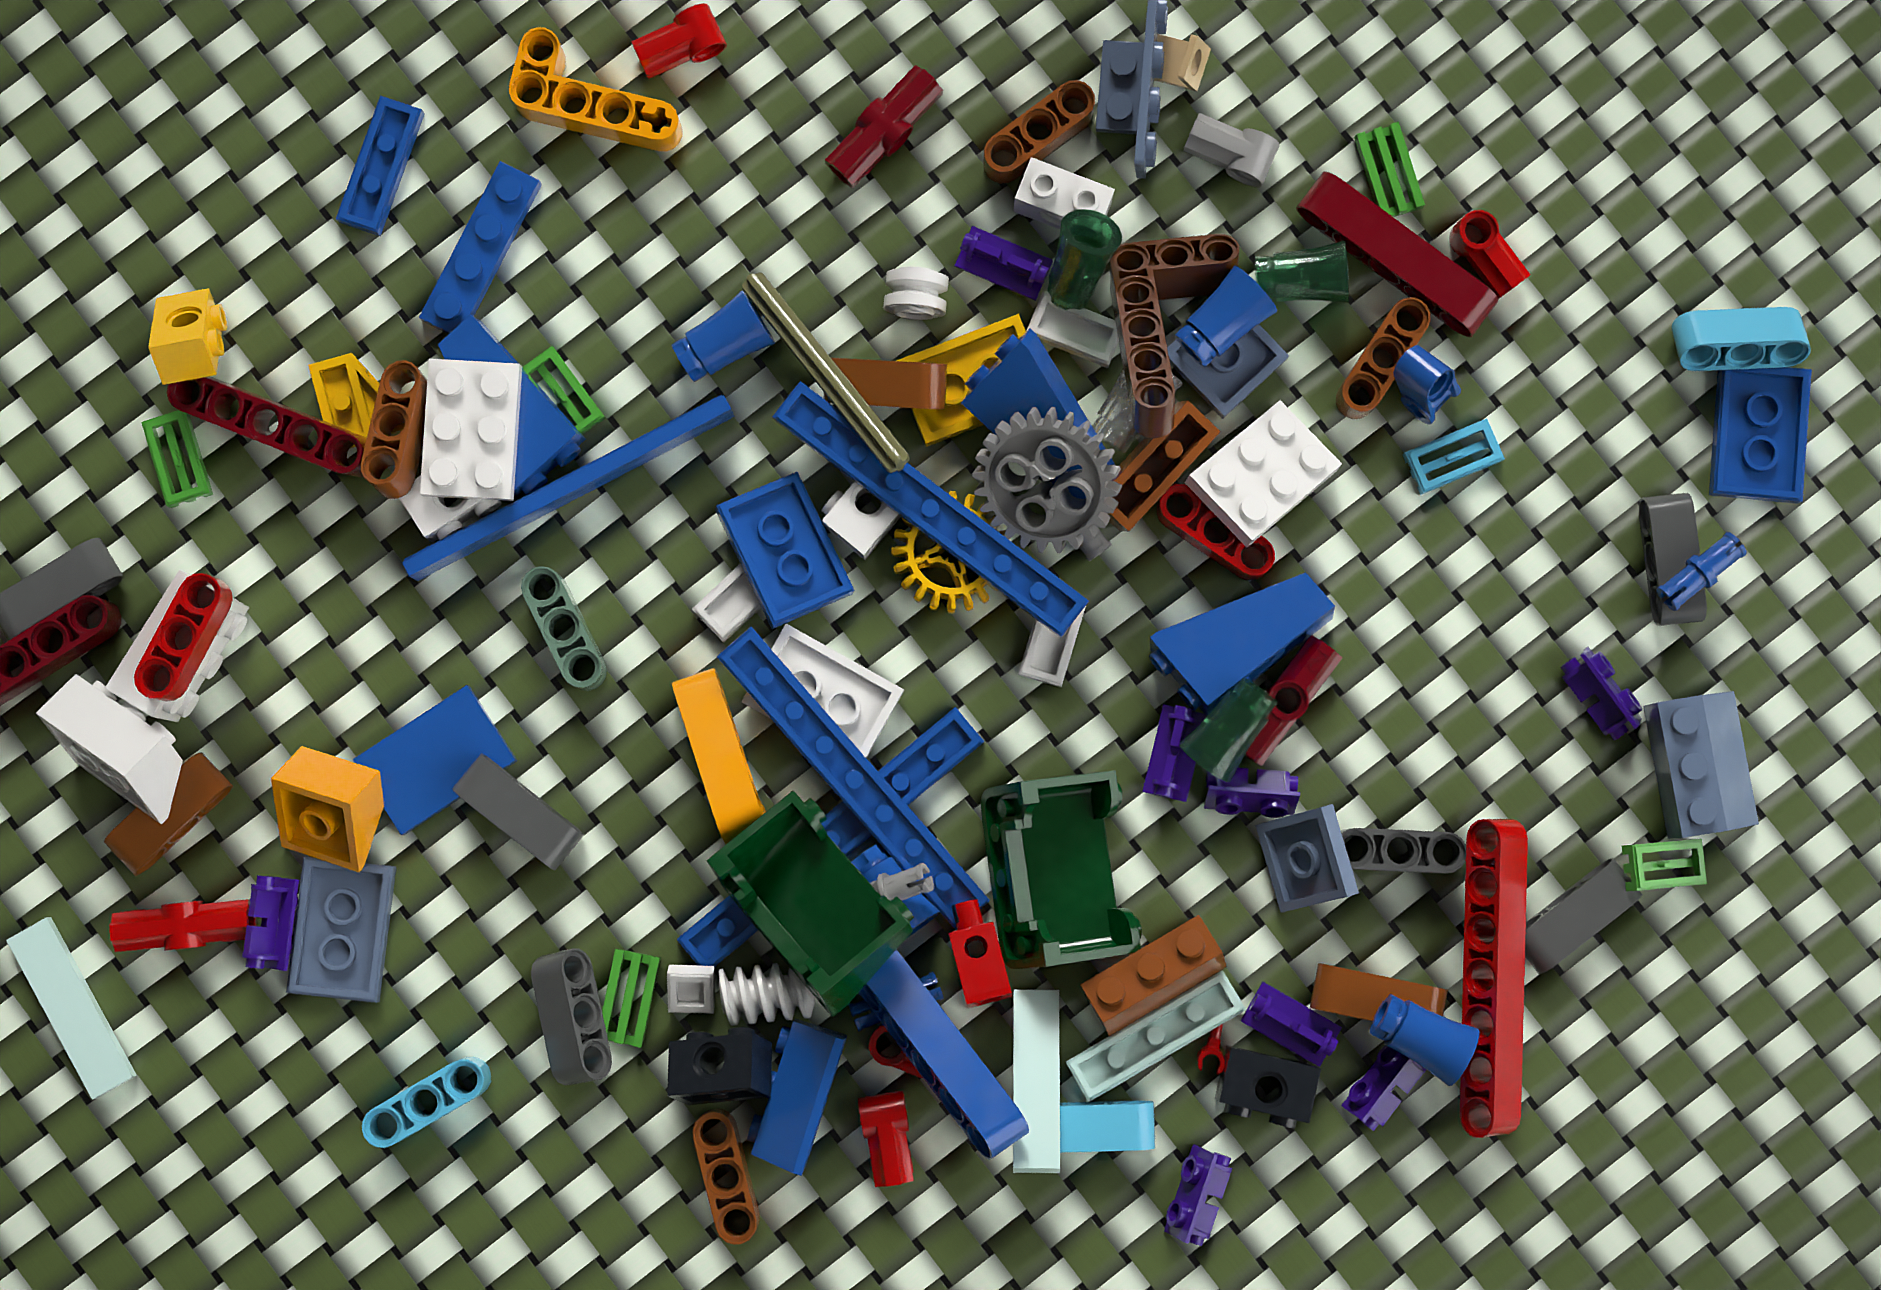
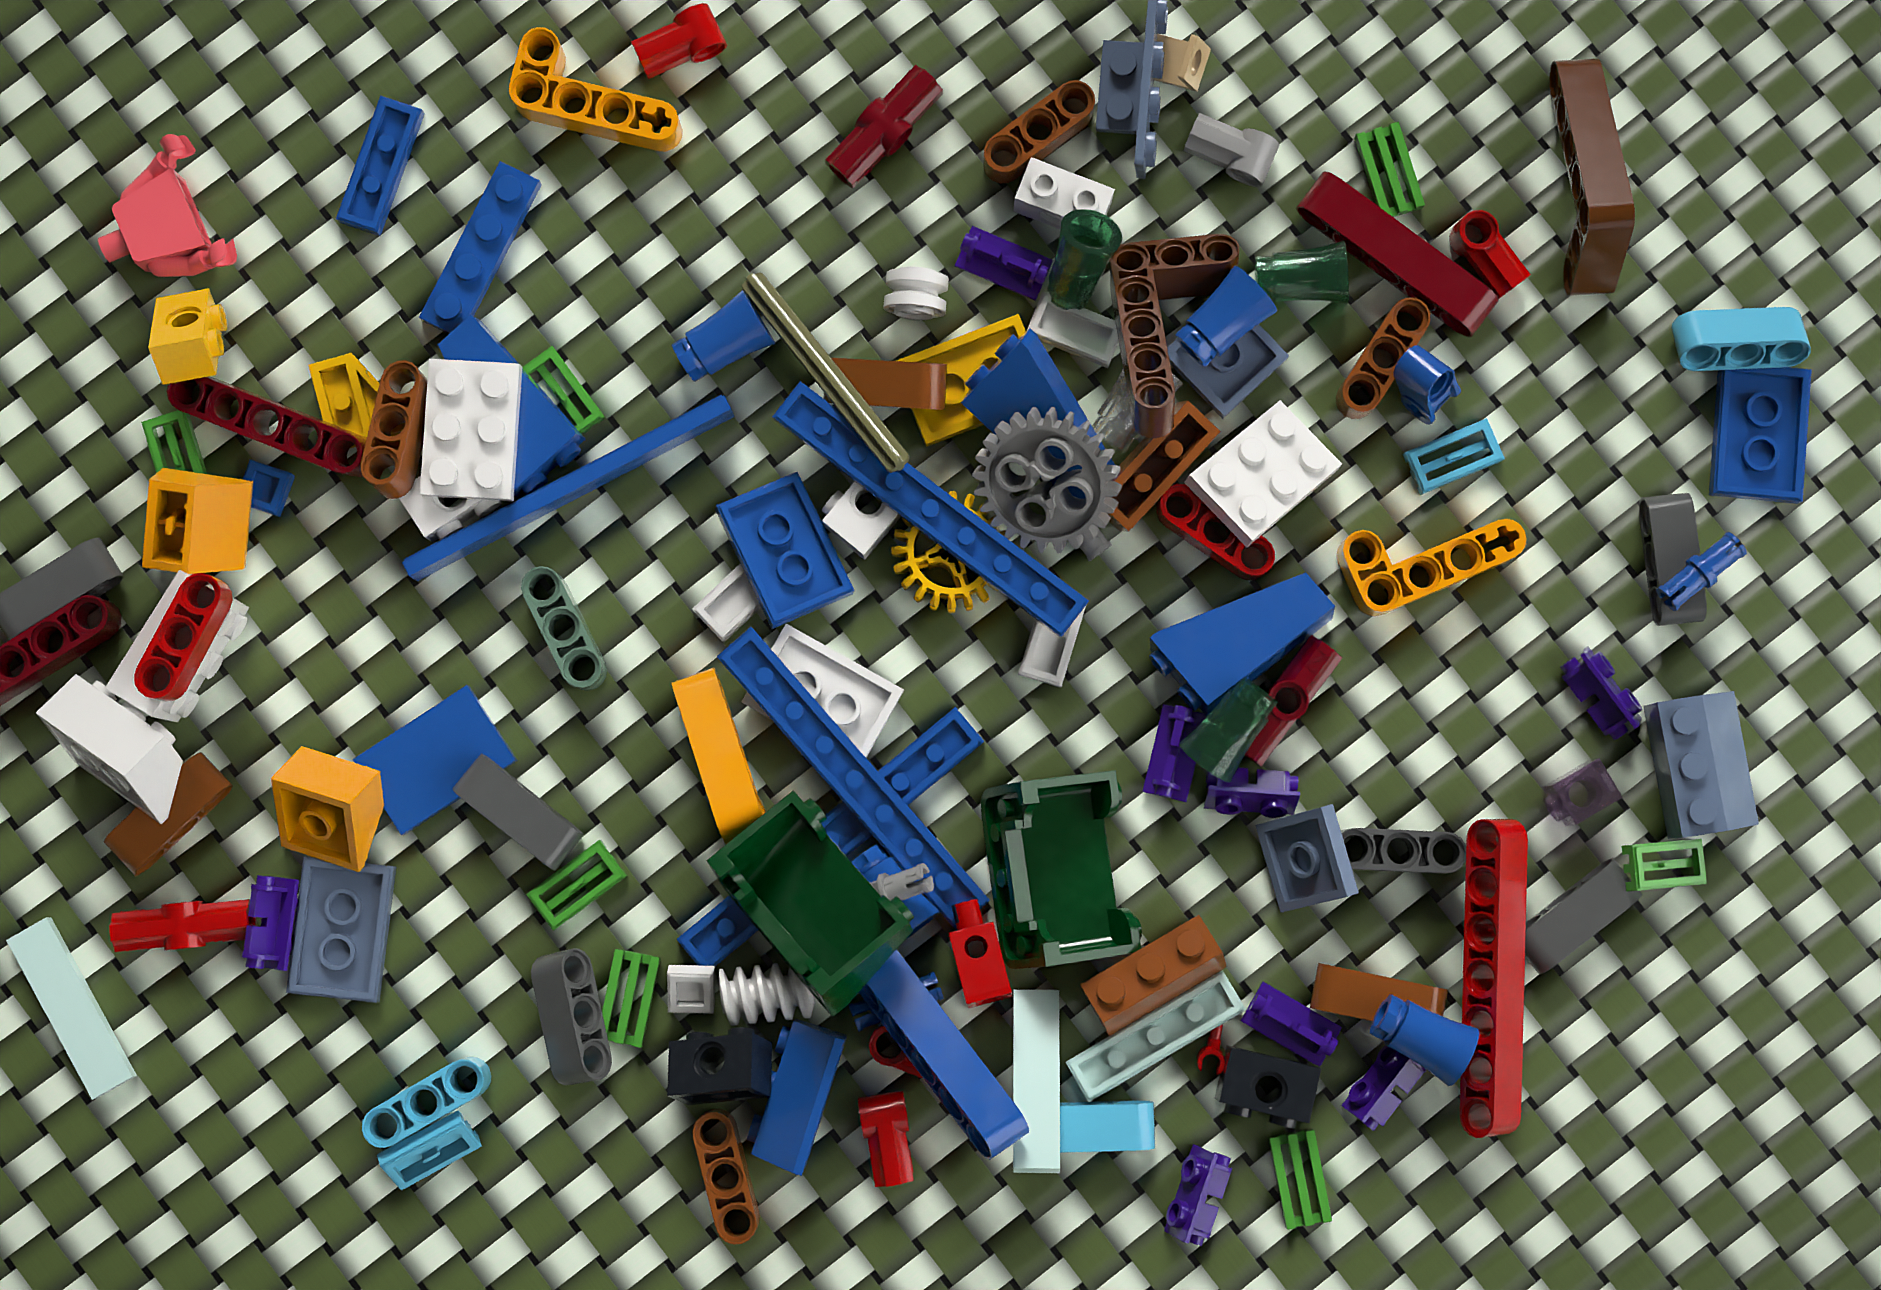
none -> coral torso [98,134,237,277]
none -> light orange slope [142,468,253,574]
none -> blue tile [243,459,295,517]
none -> medium azure tile [377,1110,482,1190]
none -> bright green tile [526,840,628,931]
none -> bright green tile [1268,1129,1332,1230]
none -> light orange beam [1336,519,1527,616]
none -> clear purple brick [1543,758,1623,826]
none -> reddish brown beam [1549,59,1635,296]

